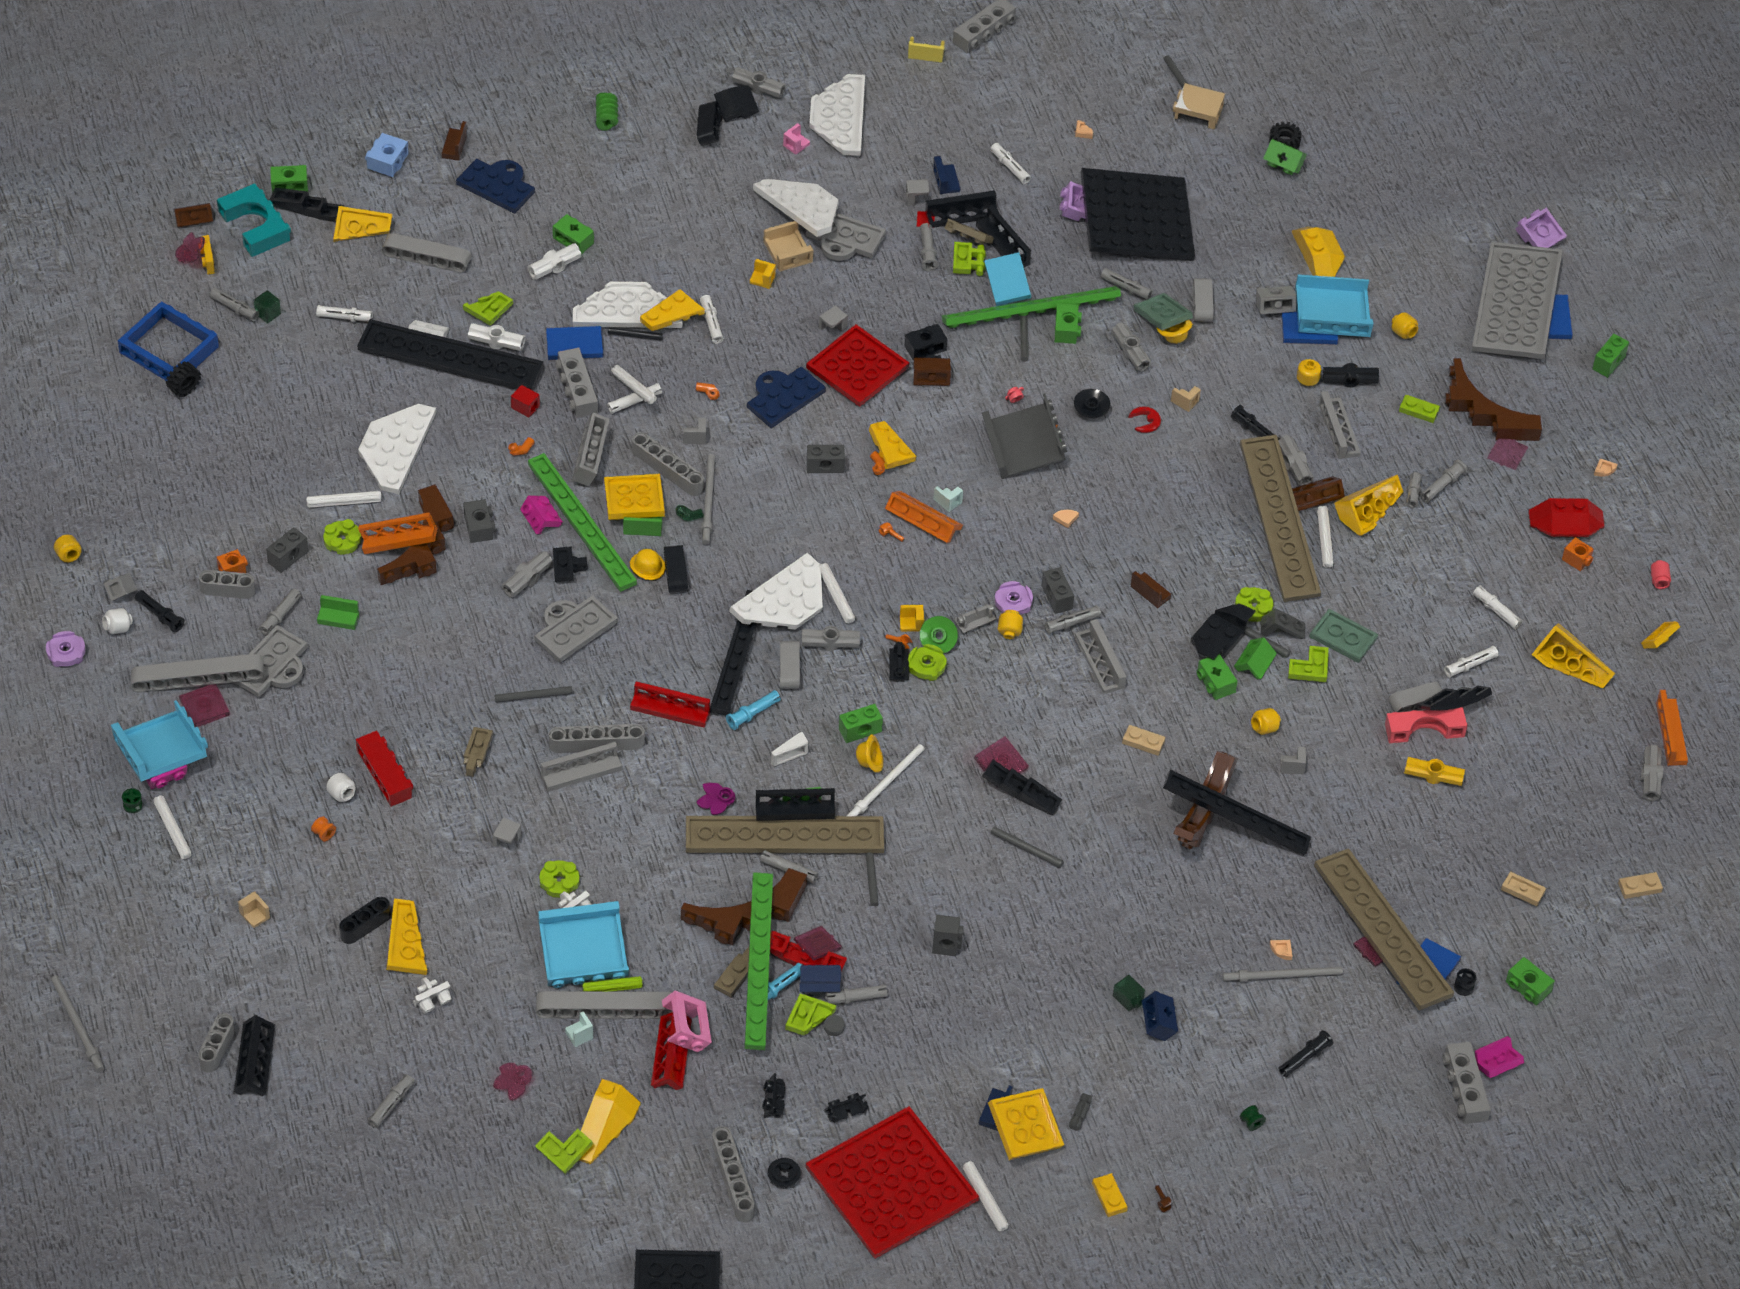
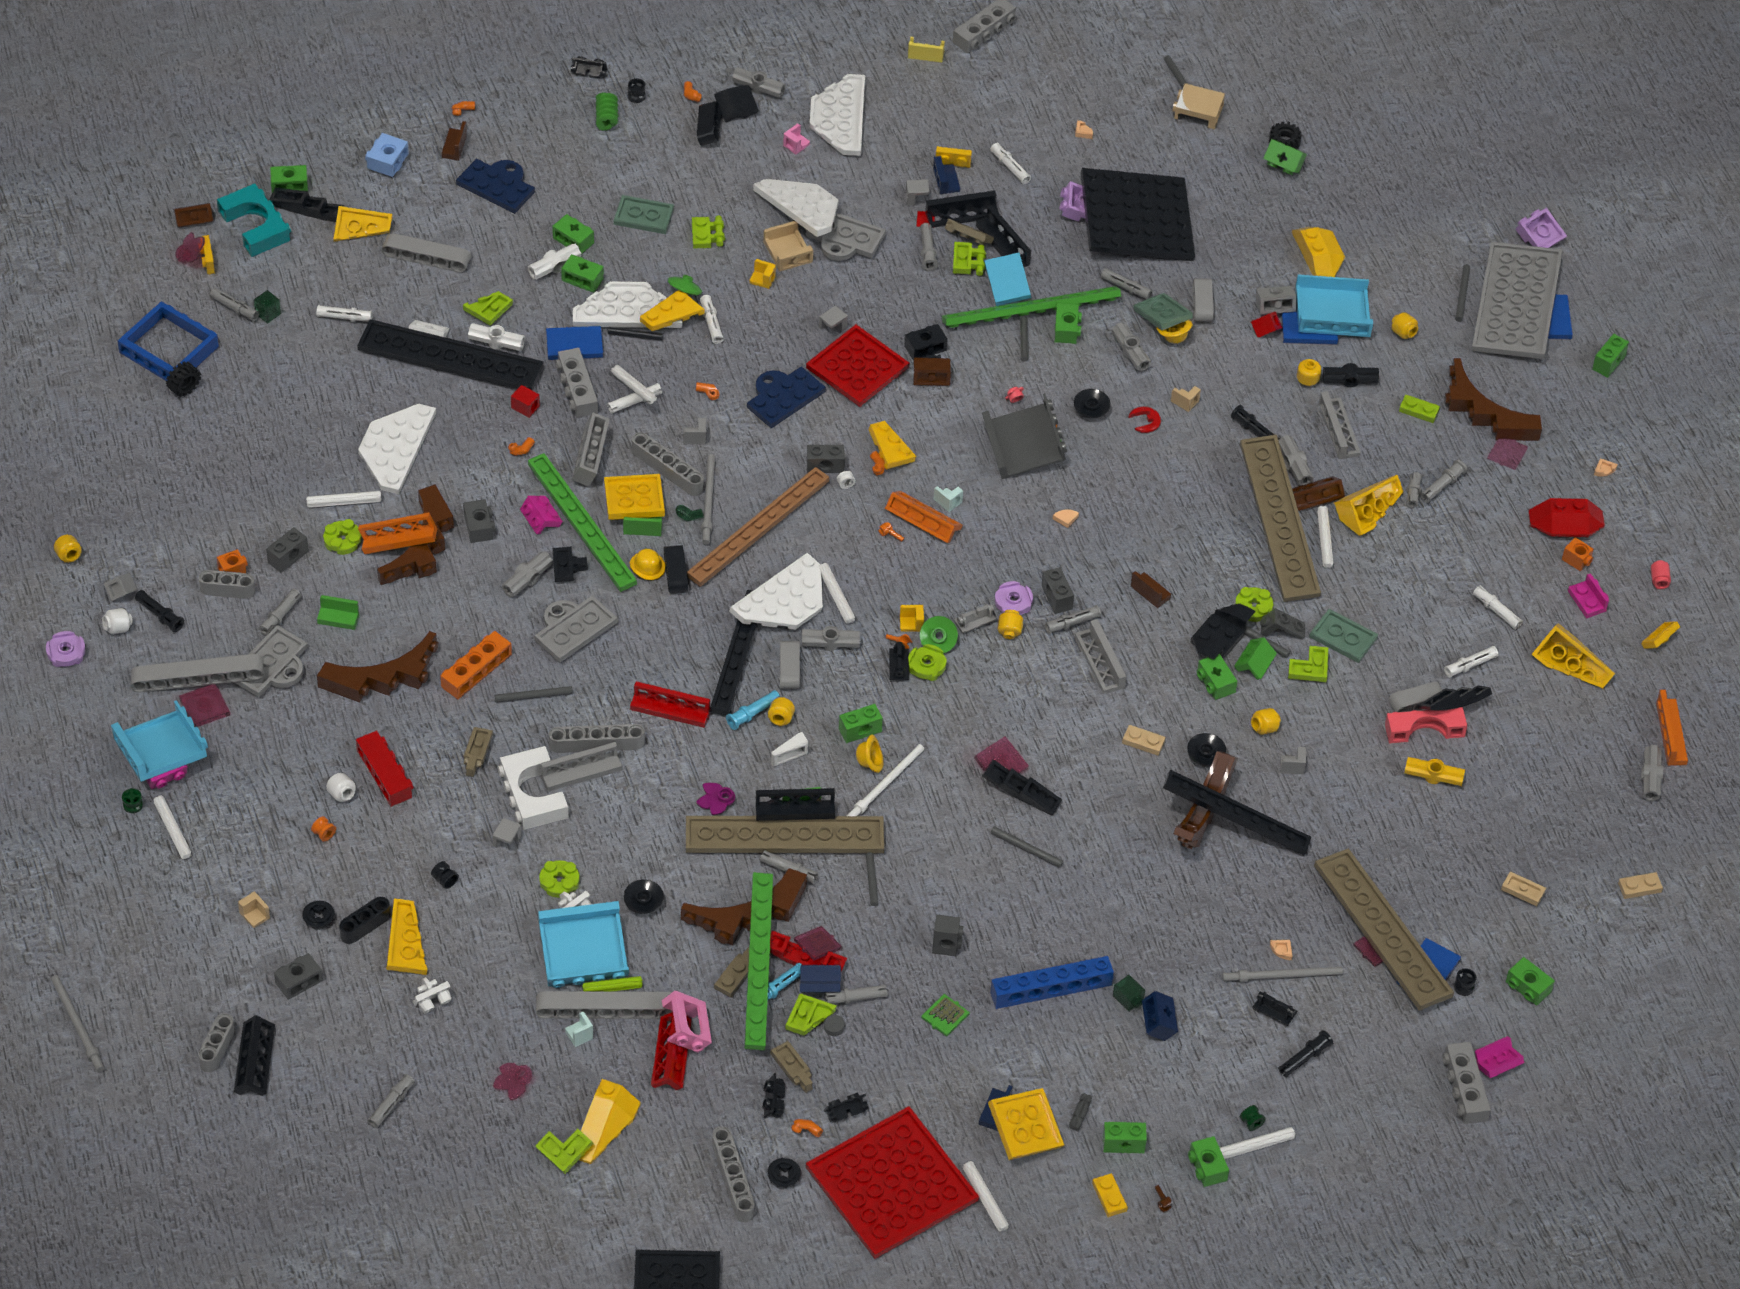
none -> dark grey brick [274,953,323,1000]
none -> black gear [302,900,335,929]
none -> reddish brown arch [317,631,439,703]
none -> black wheel [431,861,459,889]
none -> orange brick [441,631,512,700]
none -> orange arm [451,101,475,116]
none -> white arch [498,746,569,830]
none -> bright green brick [561,254,604,293]
none -> black hinge [571,56,608,78]
none -> sand green tile [613,195,674,234]
none -> black dish [624,879,664,914]
none -> black wheel [628,78,645,103]
none -> bright green dish [667,275,702,295]
none -> orange arm [684,81,702,102]
none -> medium nougat plate [687,467,829,587]
none -> lime plate [692,215,725,249]
none -> yellow head [768,697,795,726]
none -> dark tan hinge [771,1041,813,1093]
none -> orange arm [791,1119,823,1138]
none -> white bush [837,471,855,489]
none -> piece [921,994,970,1036]
none -> yellow plate [936,146,972,168]
none -> blue brick [990,956,1114,1009]
none -> bright green brick [1103,1122,1147,1153]
none -> black dish [1187,733,1226,766]
none -> bright green brick [1188,1136,1229,1187]
none -> white axle [1220,1127,1295,1159]
none -> red panel [1251,311,1283,338]
none -> black hinge [1253,991,1298,1026]
none -> dark grey bar [1455,264,1470,322]
none -> dark pink bracket [1568,573,1609,619]

